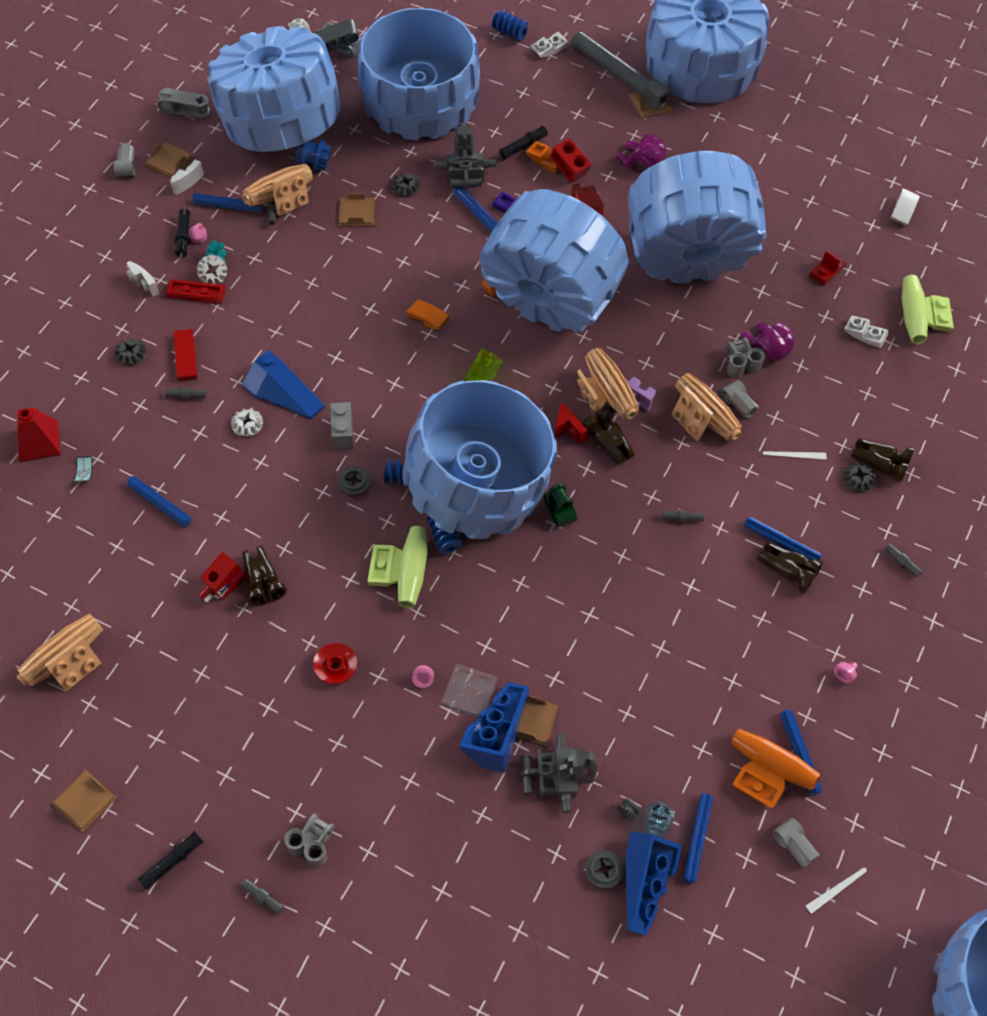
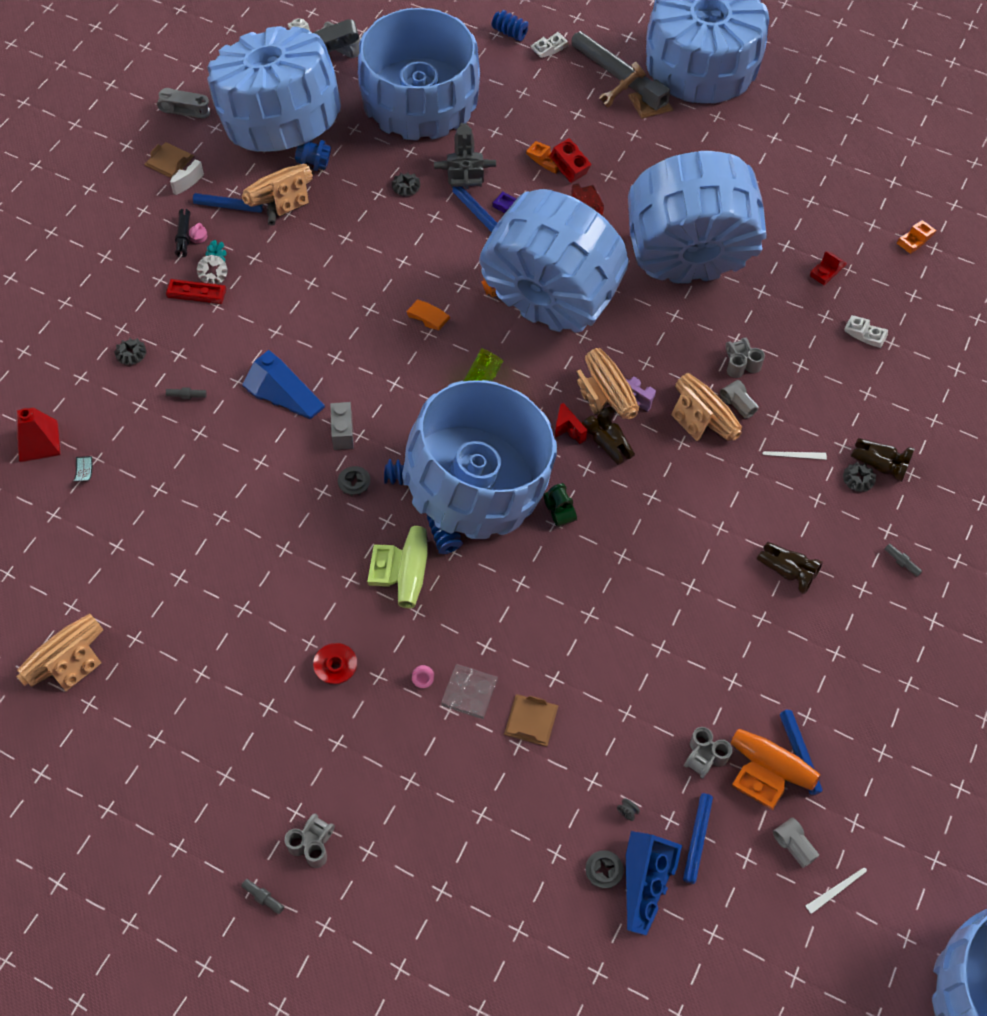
medium nougat piece [51,769,117,833] -> none
light grey piece [114,143,135,177] -> none
white slope [126,261,159,297] -> none
blue axle [126,476,192,527] -> none
black pin [137,831,204,891] -> none
red tile [173,328,198,381] -> none
red torso [198,551,246,603] -> none
white gear [231,408,263,437] -> none
dark brown piece [242,546,287,606] -> none
medium nougat piece [338,193,375,227] -> none
blue wedge [459,682,530,773] -> none
black pin [499,126,548,160] -> none
dark grey piece [520,733,597,813] -> none
magenta hair [616,134,666,169] -> none
clear light blue head [642,801,674,837] -> none
dark grey bar [662,510,704,522] -> none
magenta hair [741,321,795,363] -> none
blue axle [744,517,822,560] -> none
bright pink tile [834,662,858,684] -> none
white slope [890,189,919,226] -> none
yellowish green plate [901,275,954,344] -> none
none -> medium nougat piece [599,62,647,108]
none -> light grey piece [684,727,732,779]
none -> orange slope [896,220,937,254]

